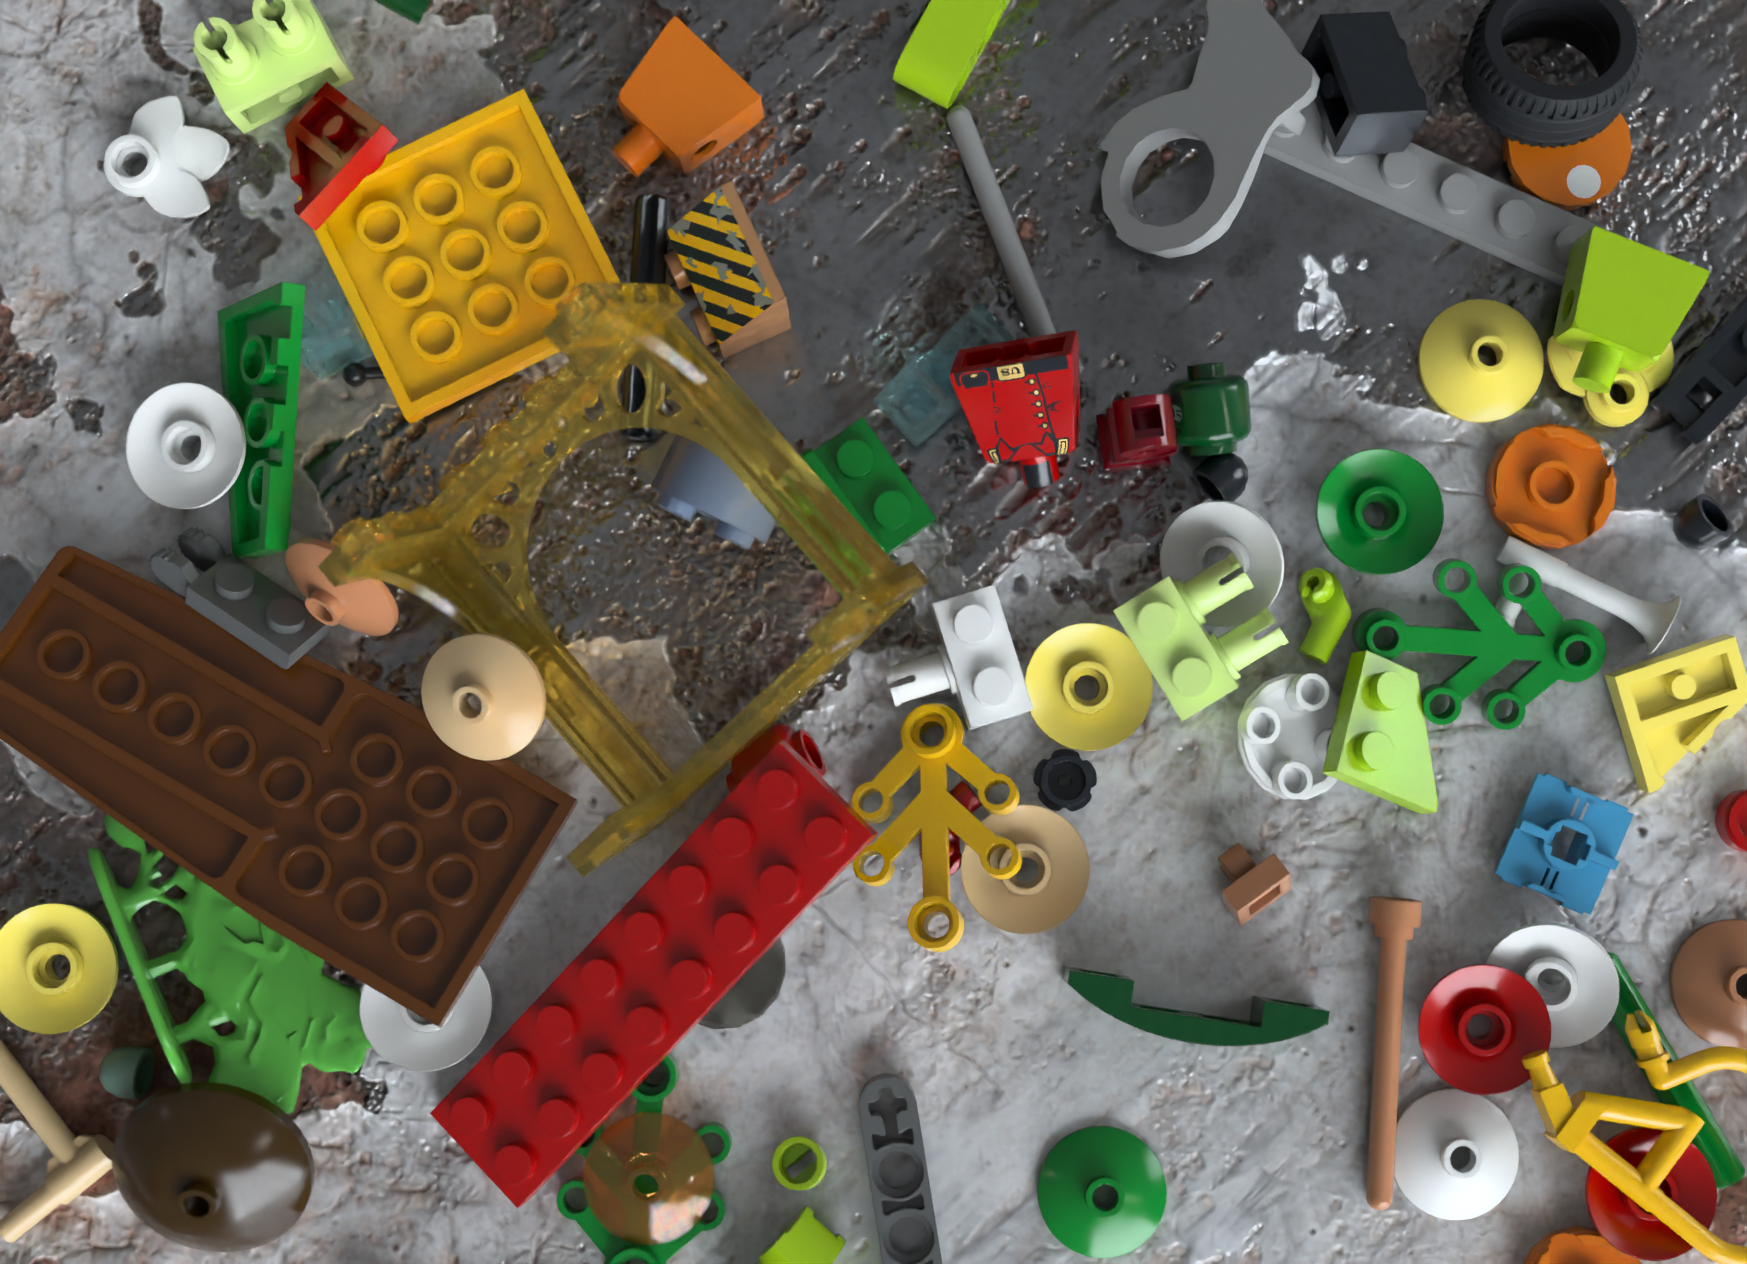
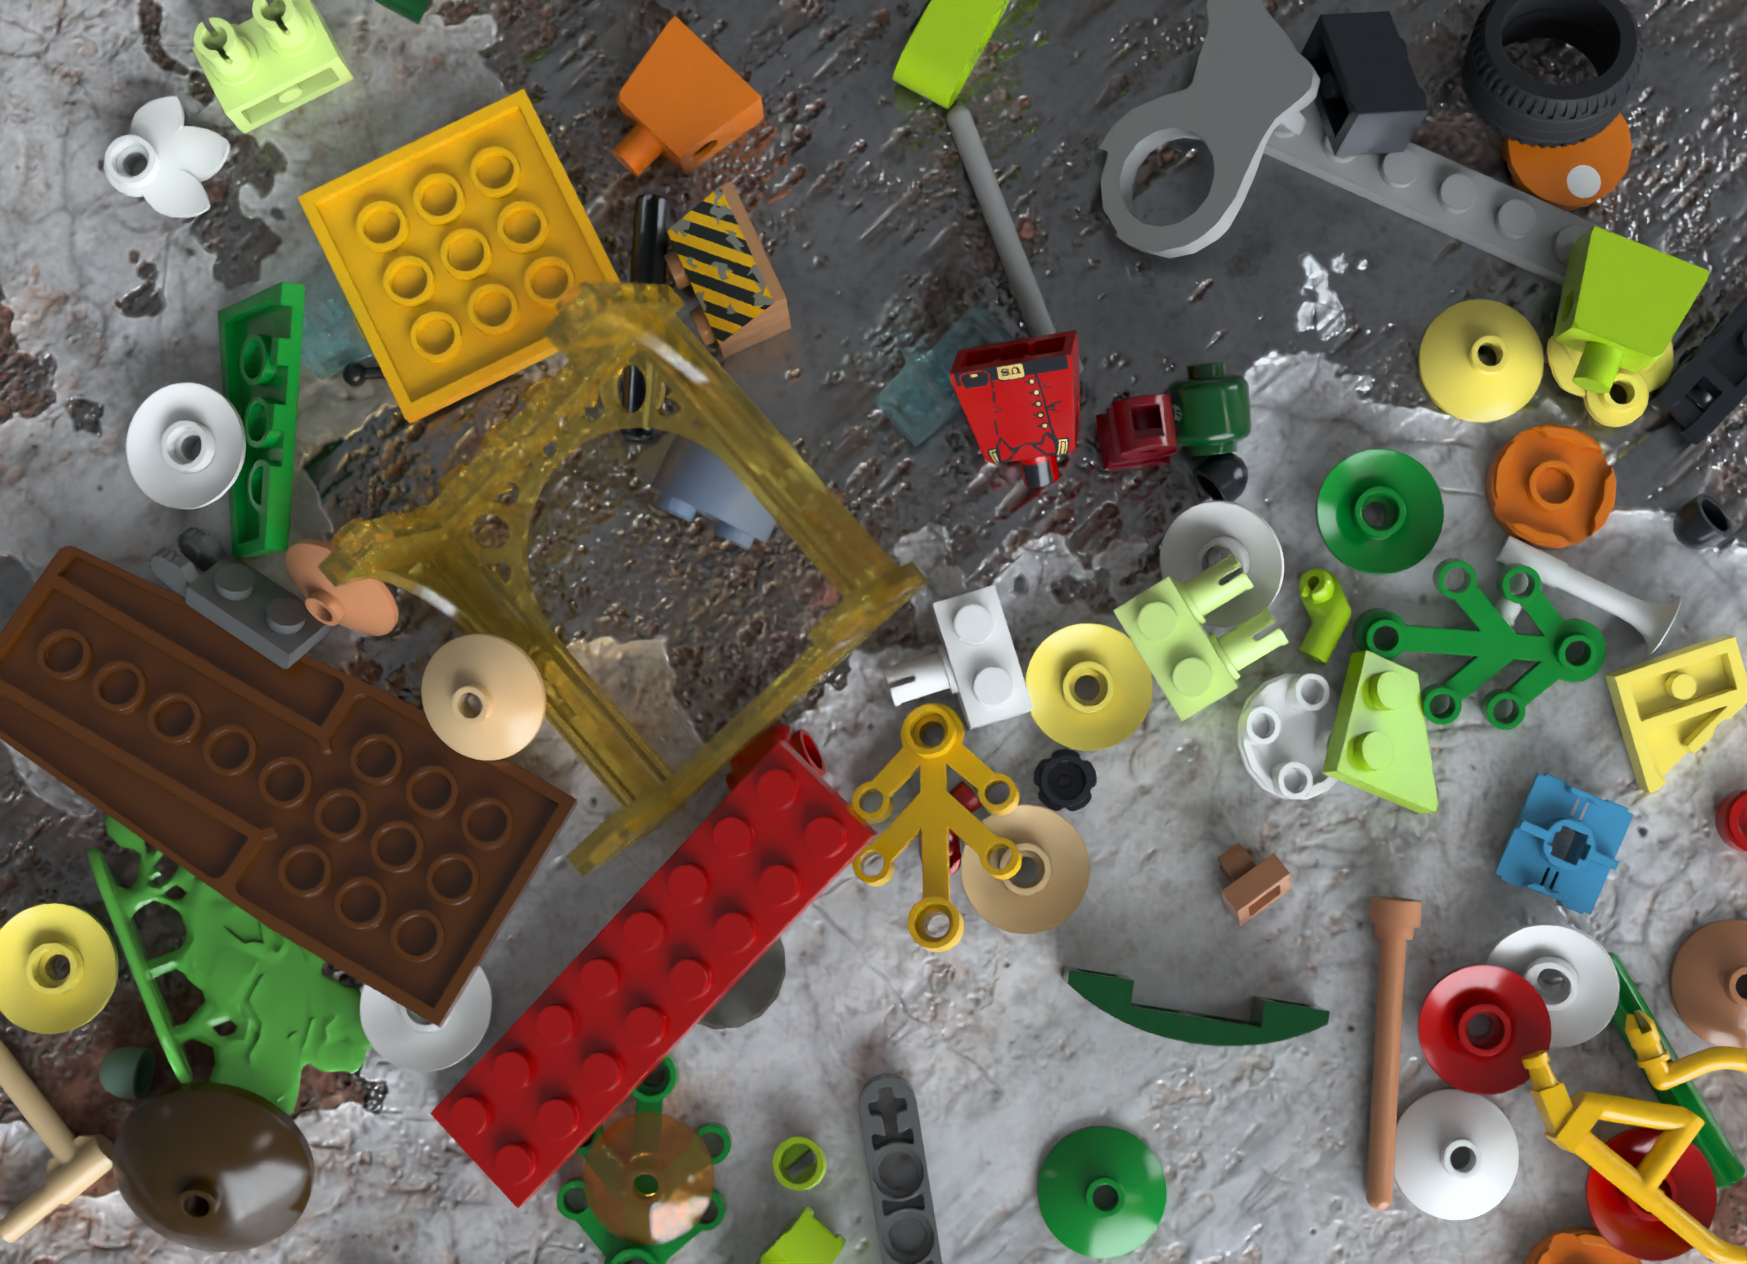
red wing [285,82,399,231] -> none
green bracket [798,417,936,565] -> none

